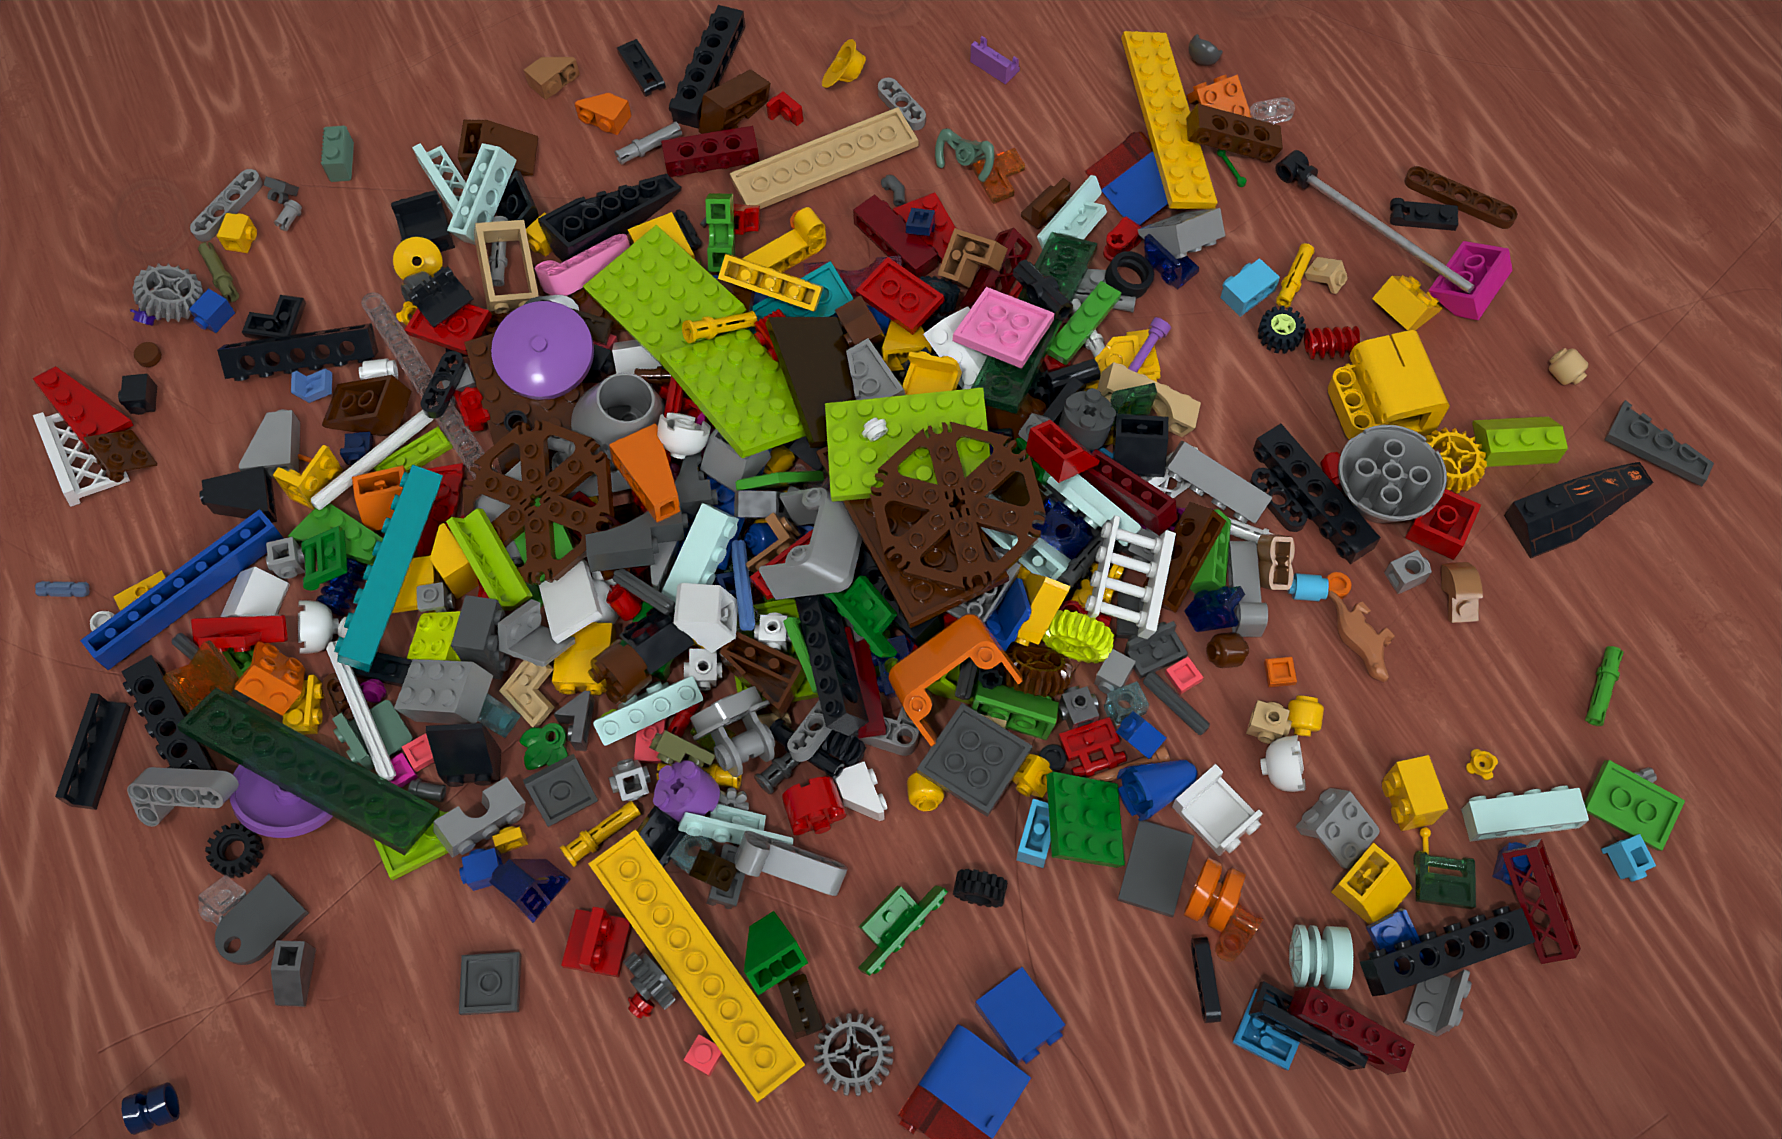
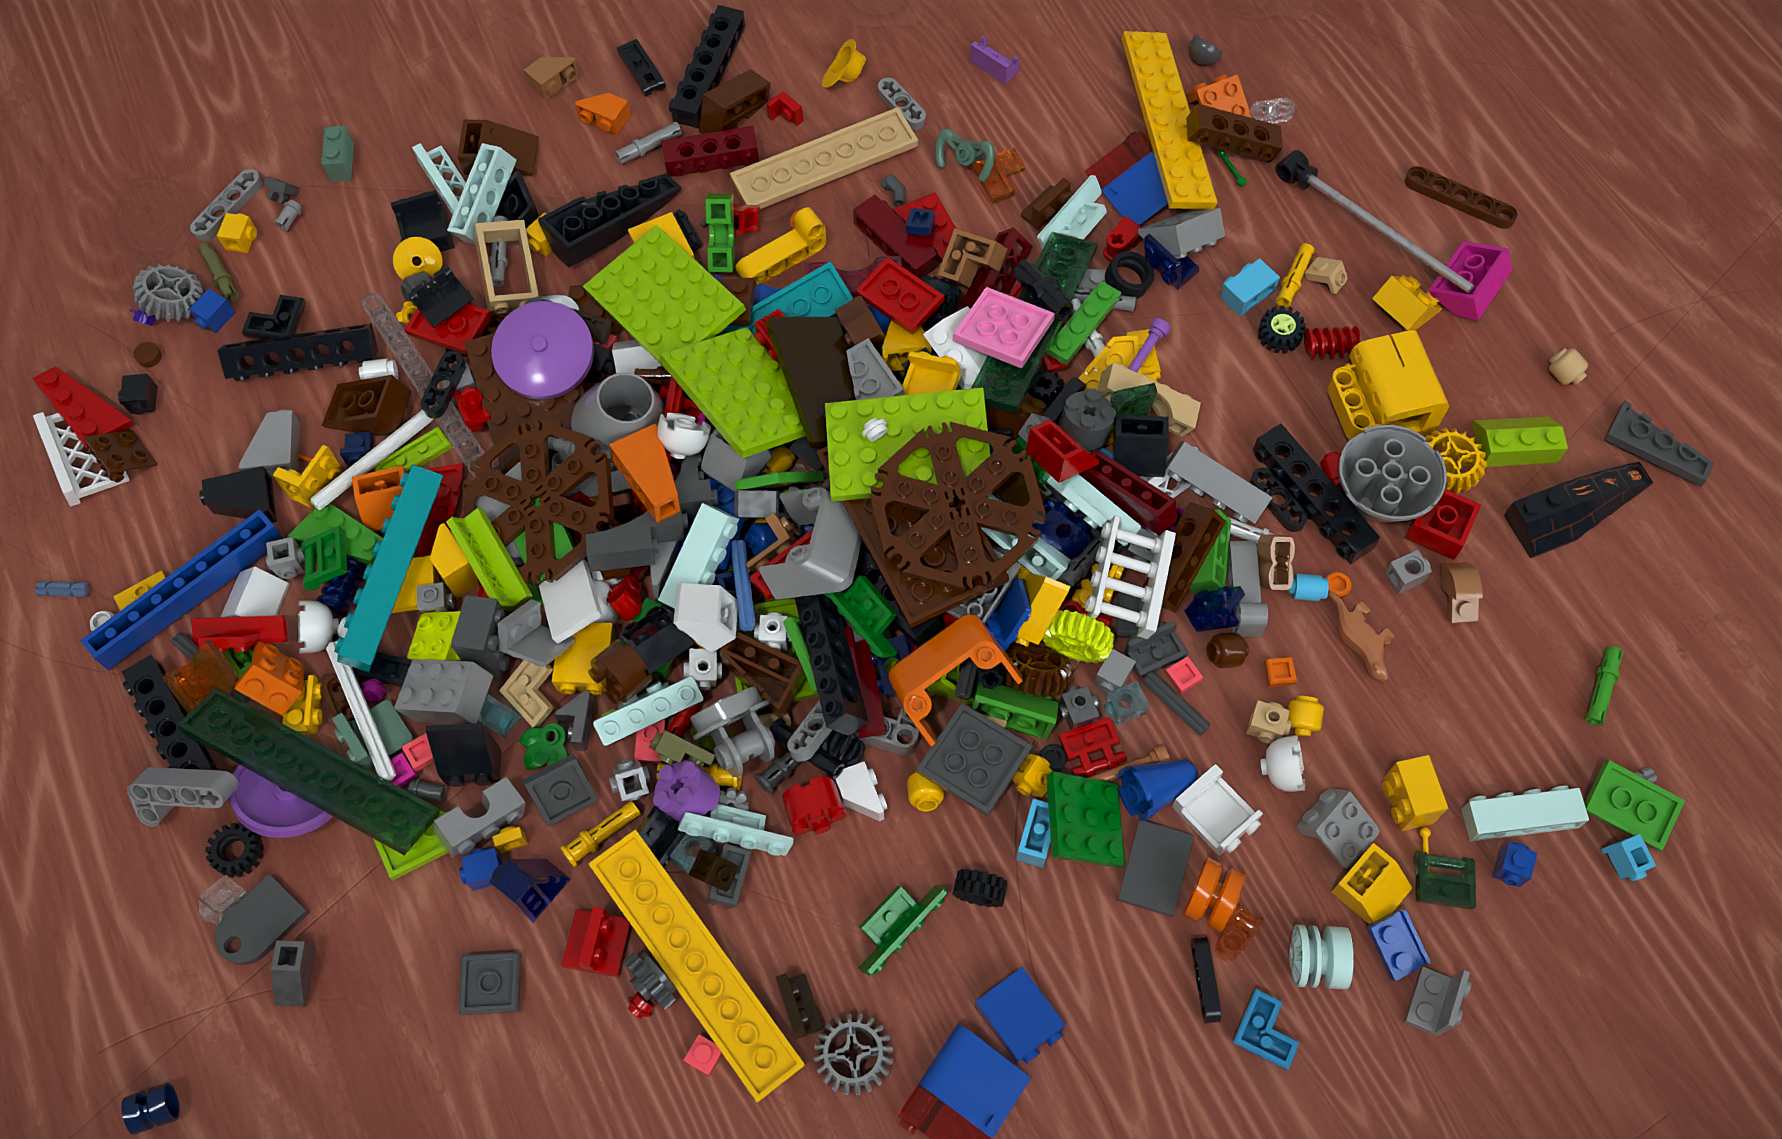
black fence [55,693,131,810] -> none
medium blue bracket [291,368,332,403] -> none
black beam [504,410,532,432] -> none
bright pink beam [534,234,630,296] -> none
dark grey axle [613,568,675,615] -> none
yellow pin [682,311,757,343] -> none
yellow brick [718,254,824,311] -> none
light grey beam [734,831,848,896] -> none
green slope [744,911,808,996] -> none
black axle [1045,359,1101,394] -> none
blue brick [1116,711,1166,759] -> none
black fence [1248,981,1368,1070] -> none
dark red brick [1287,986,1415,1075] -> none
black brick [1360,905,1536,997] -> none
black plate [1390,198,1458,231] -> none
yellow plate [1466,749,1498,780] -> none
dark red fence [1502,839,1581,964] -> none

